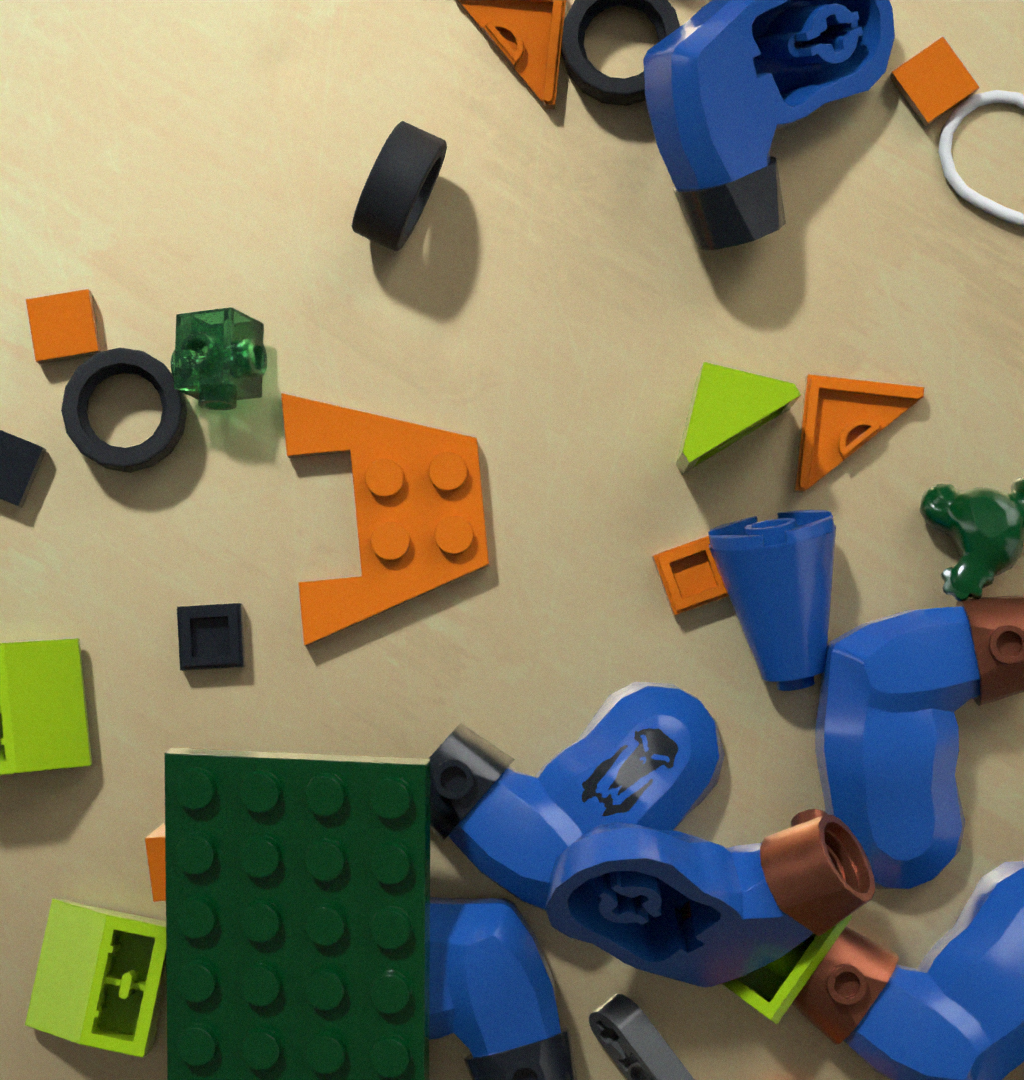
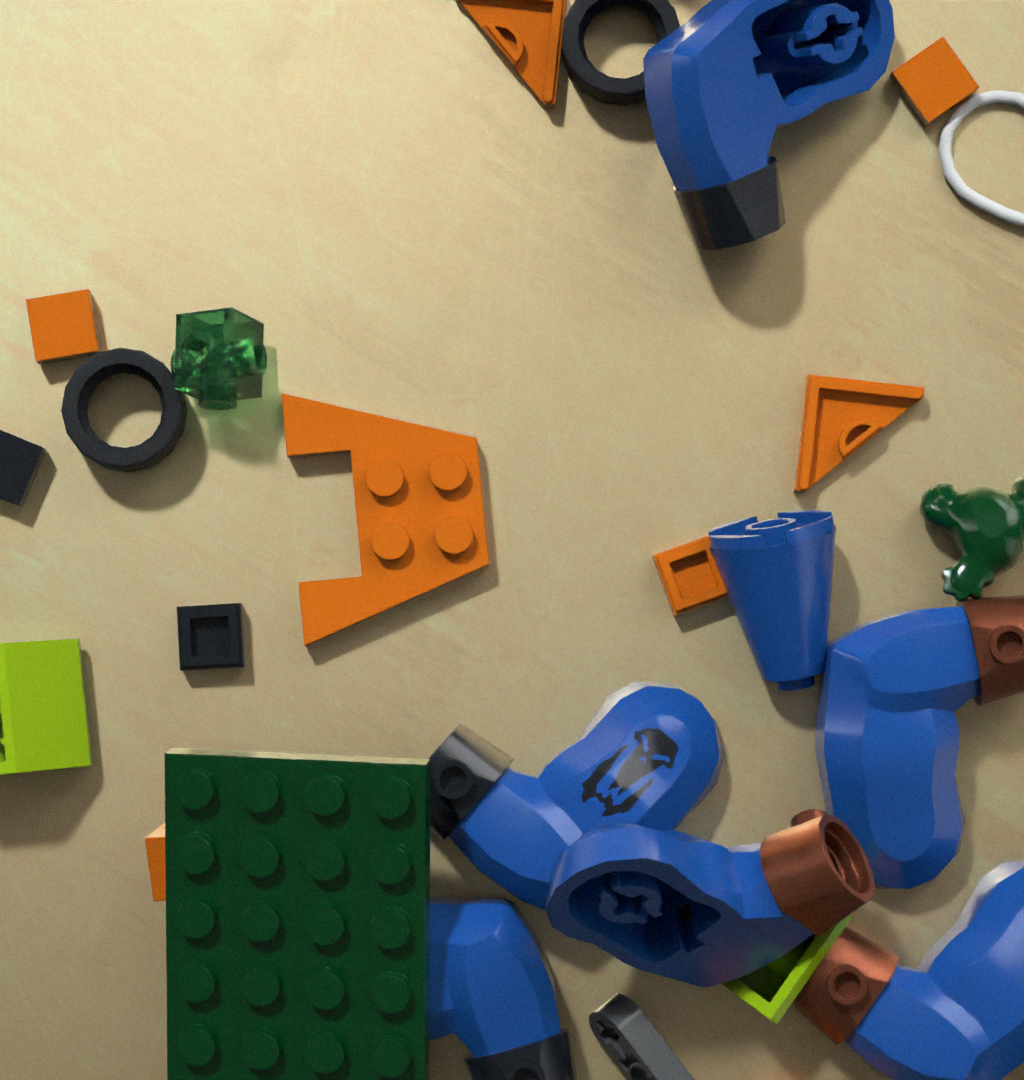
lime slope [25,898,167,1058] -> none
black tyre [352,121,447,251] -> none
lime slope [676,362,801,475] -> none

